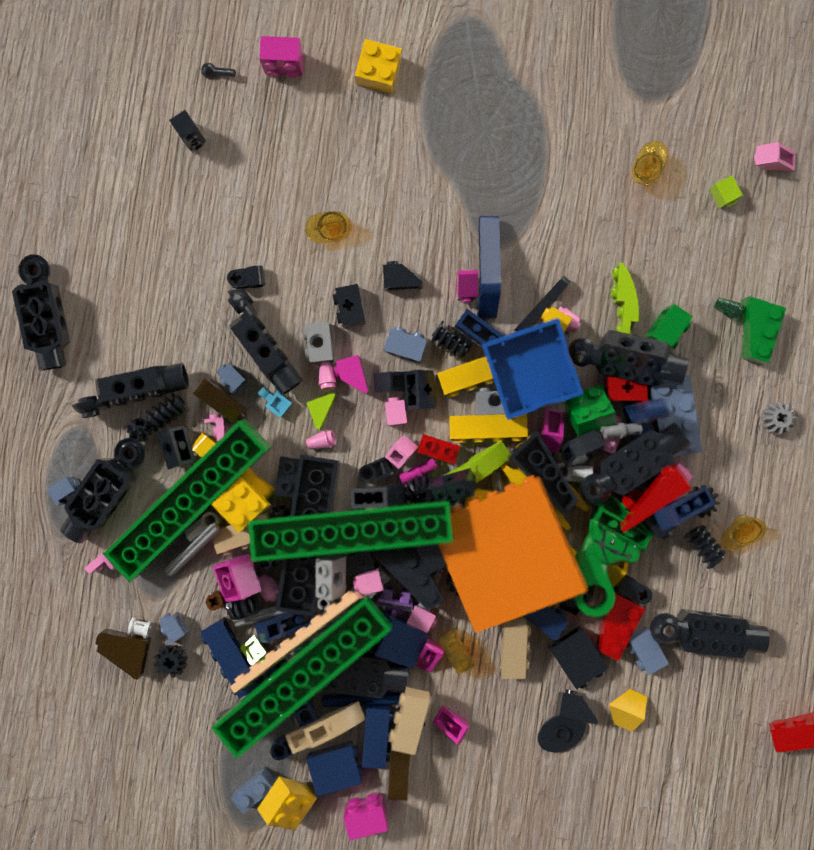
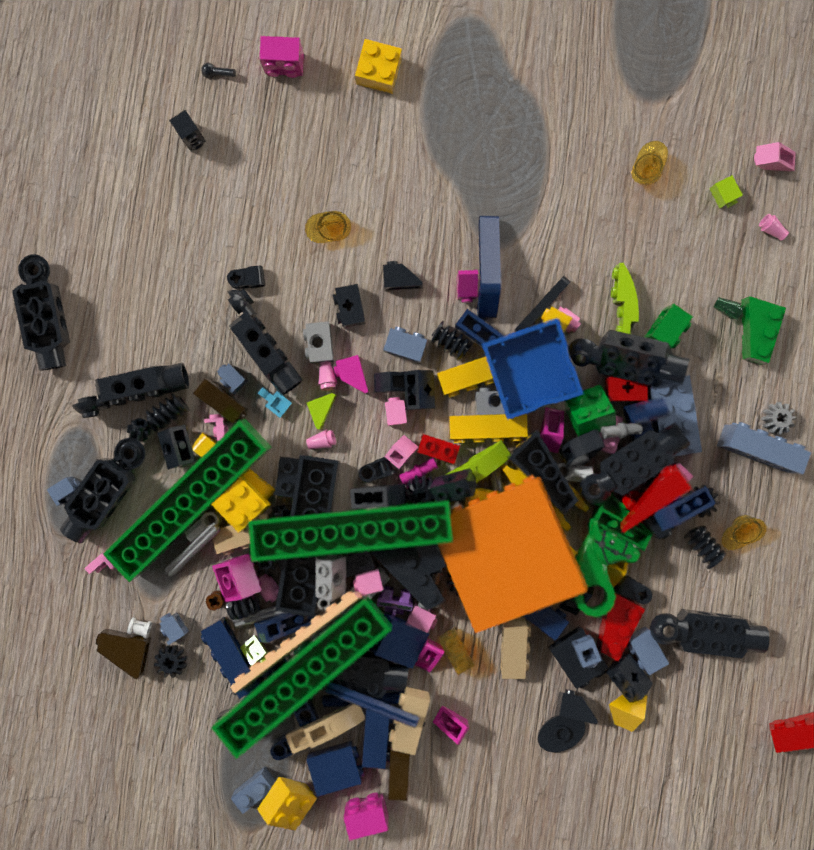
none -> dark blue axle [326,682,419,728]
none -> sand blue brick [571,635,602,668]
none -> black brick [606,654,653,703]
none -> sand blue brick [717,422,812,474]
none -> bright pink cone [759,214,789,241]

